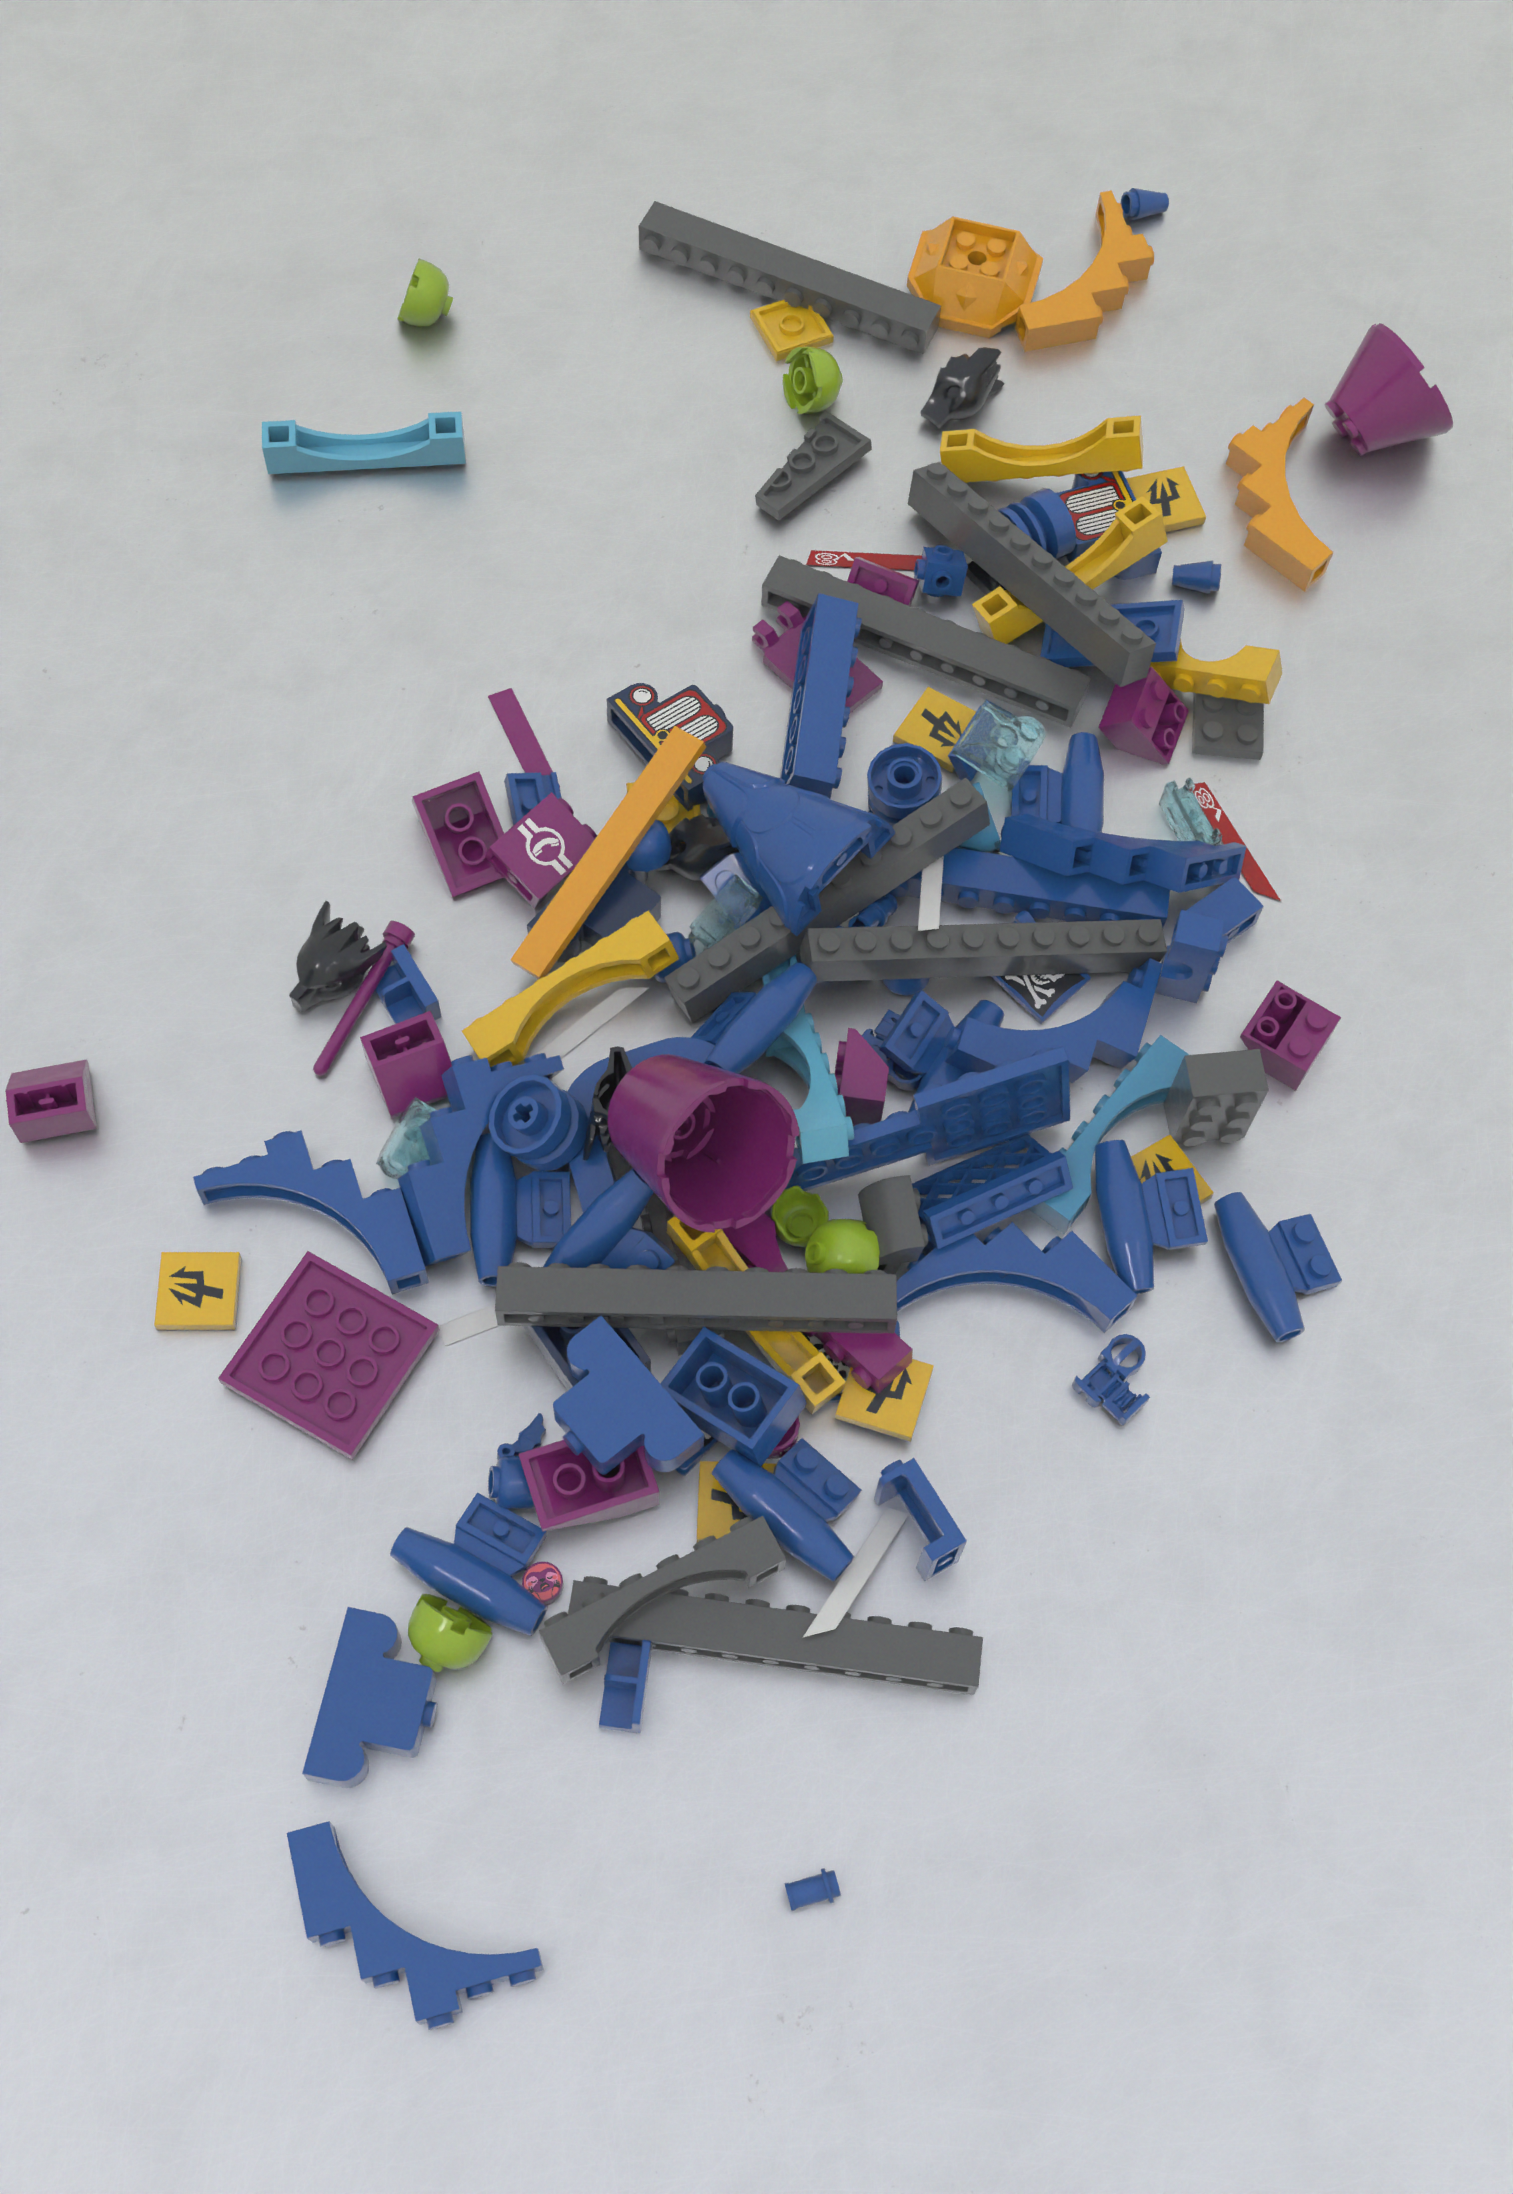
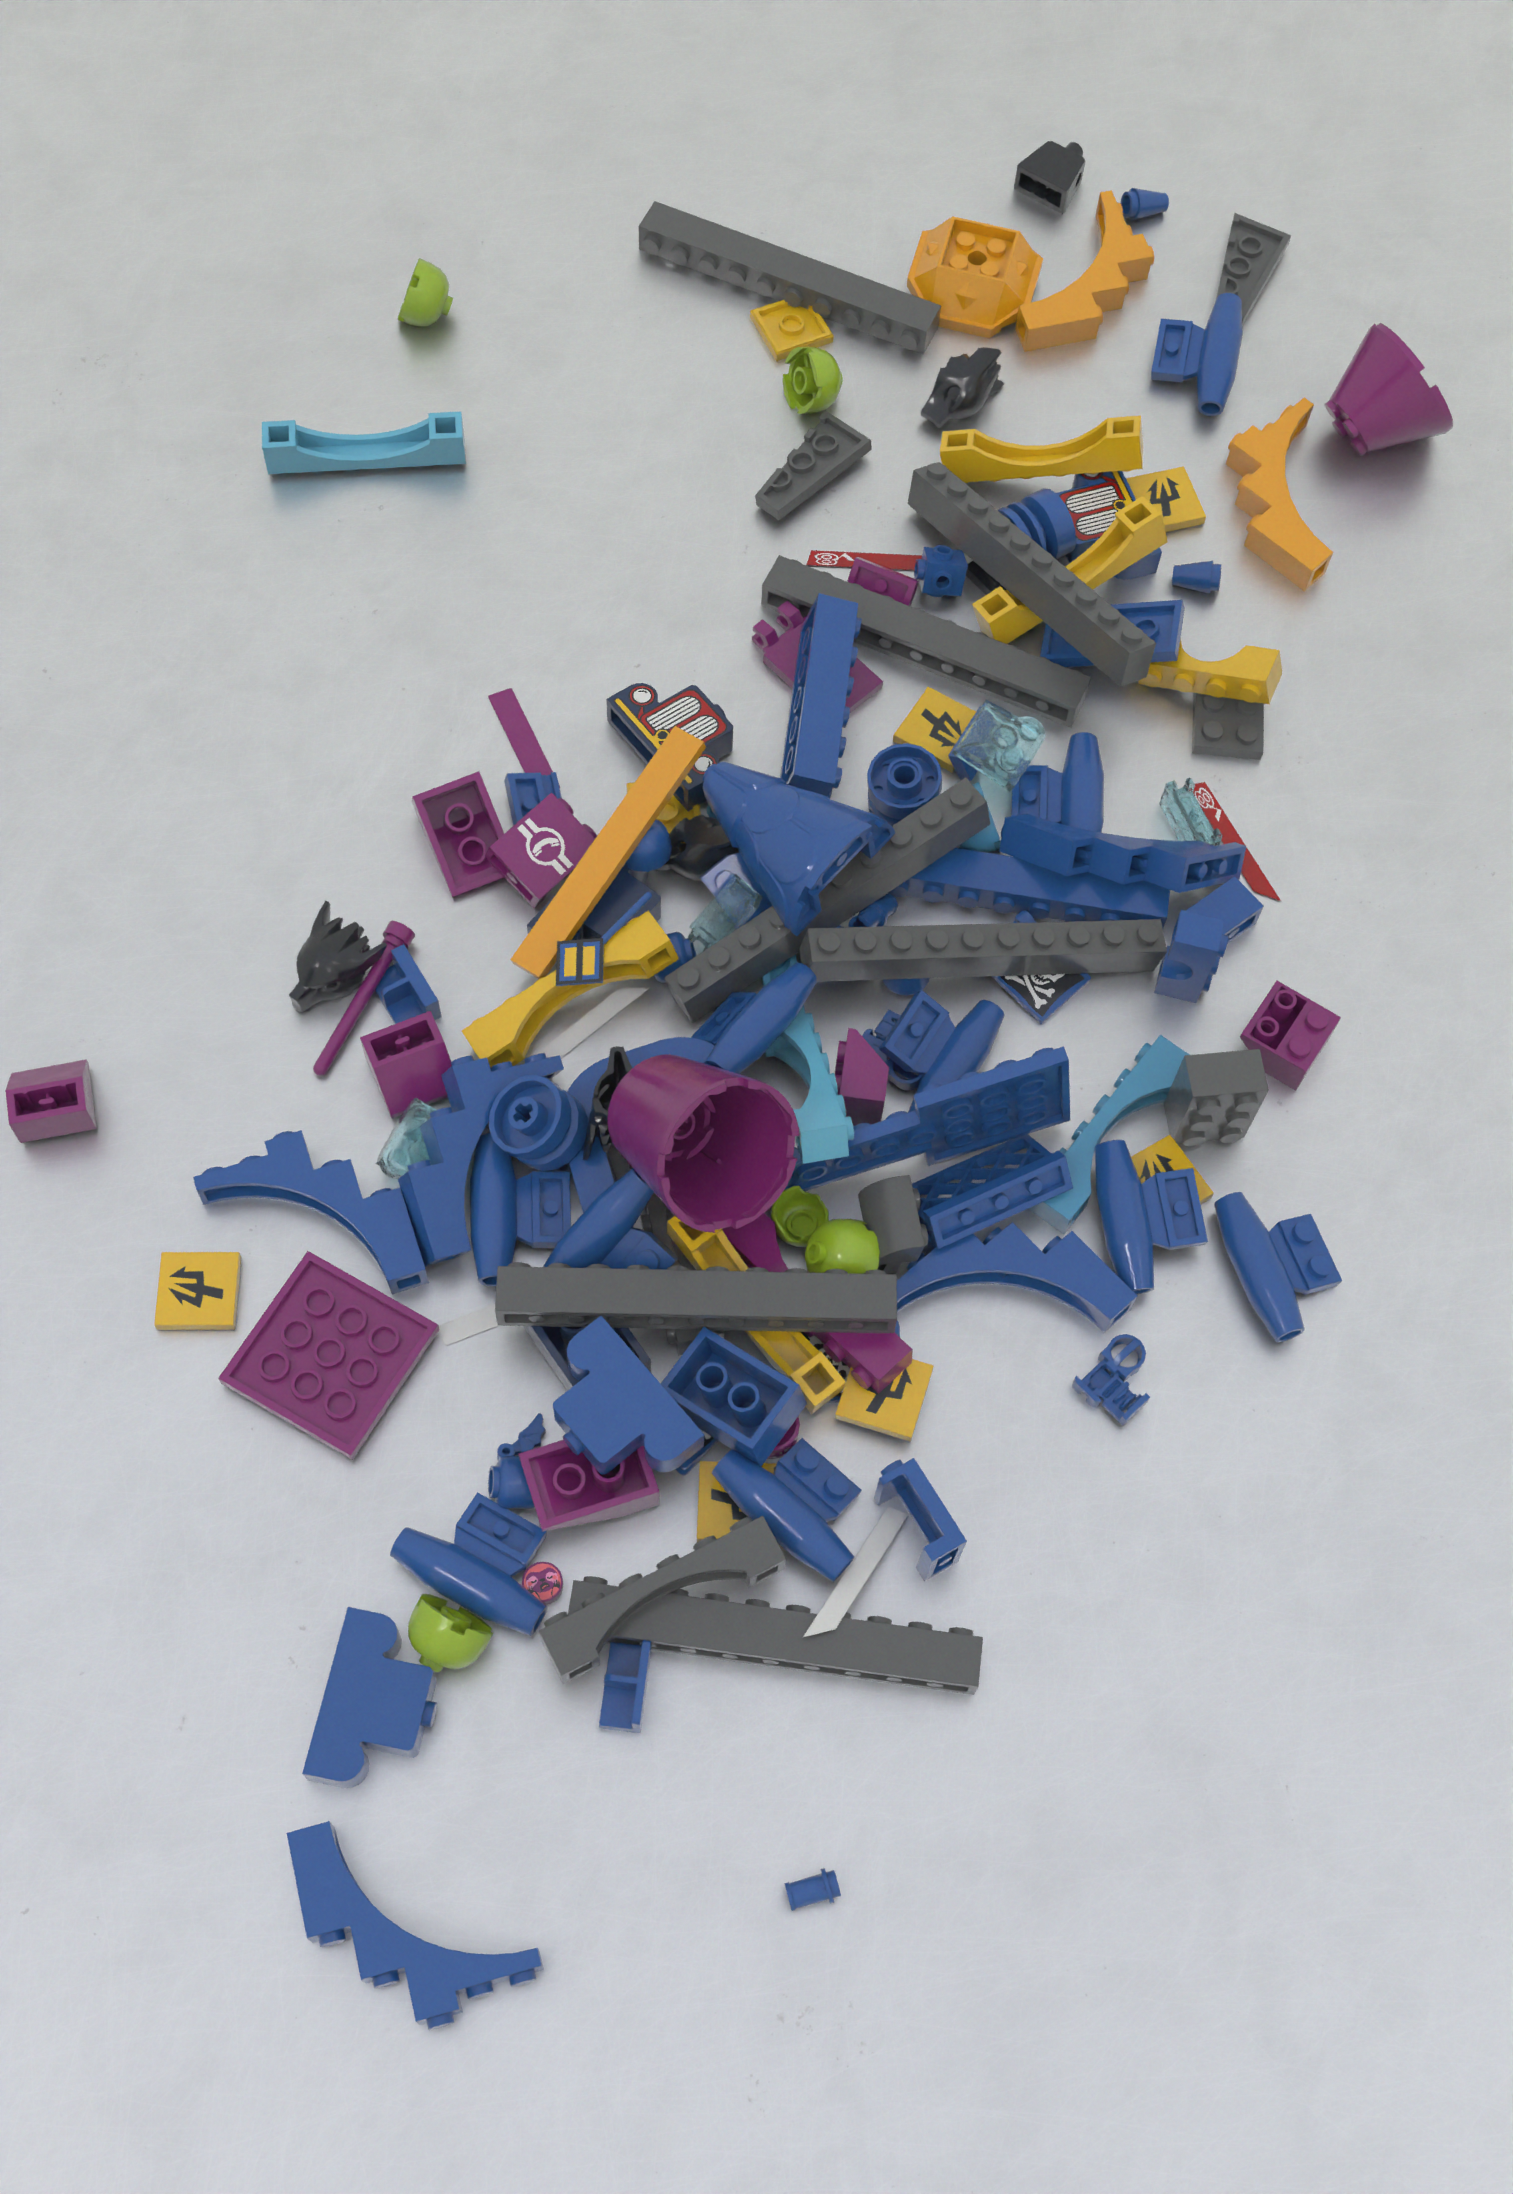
white sticker [918,856,944,931] -> none
blue arch [944,958,1163,1083] -> none
magenta slope [1098,667,1189,765] -> none
none -> piece [556,892,652,986]
none -> black torso [1014,141,1086,215]
none -> blue plate [1151,293,1243,416]
none -> dark grey wing [1216,213,1291,325]

